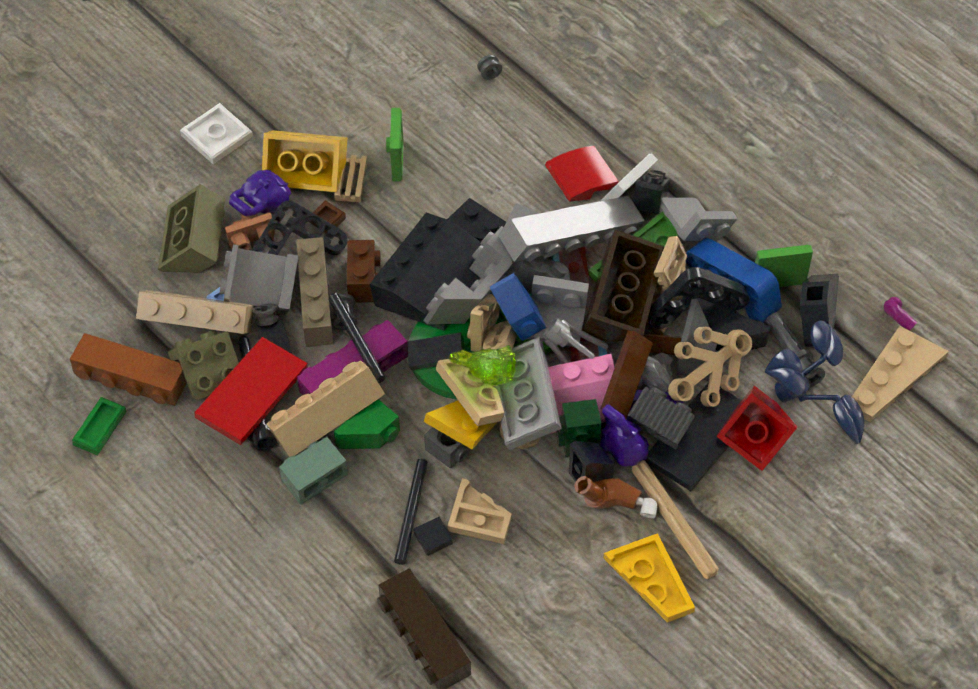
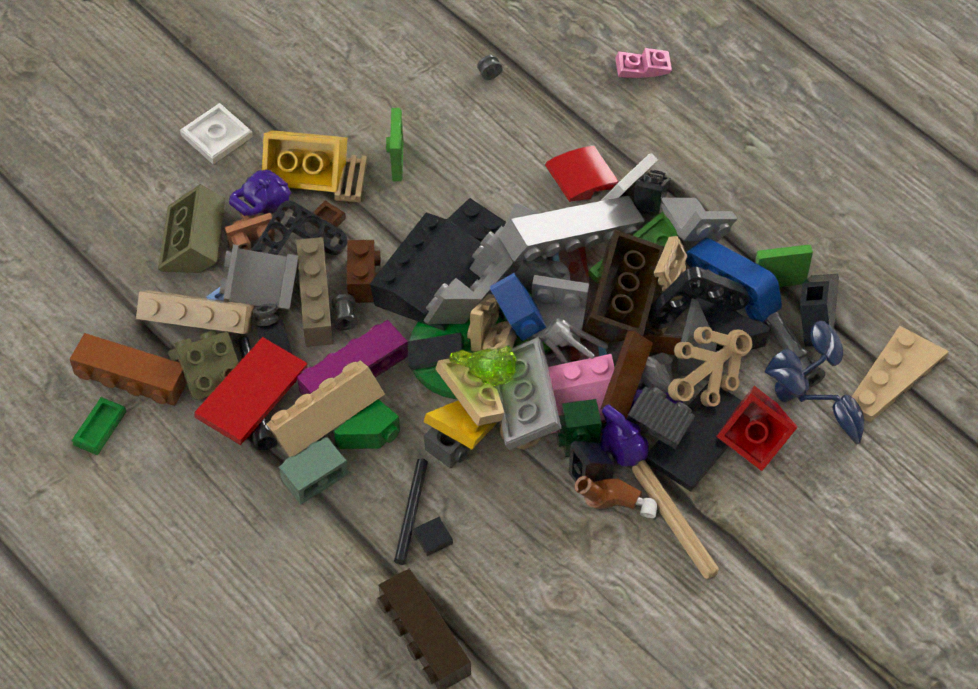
black bar [329,293,386,383] -> none
tan wing [448,478,512,544] -> none
yellow wing [603,533,695,623] -> none
magenta arm [884,297,917,331] -> none
none -> bright pink slope [615,48,672,78]

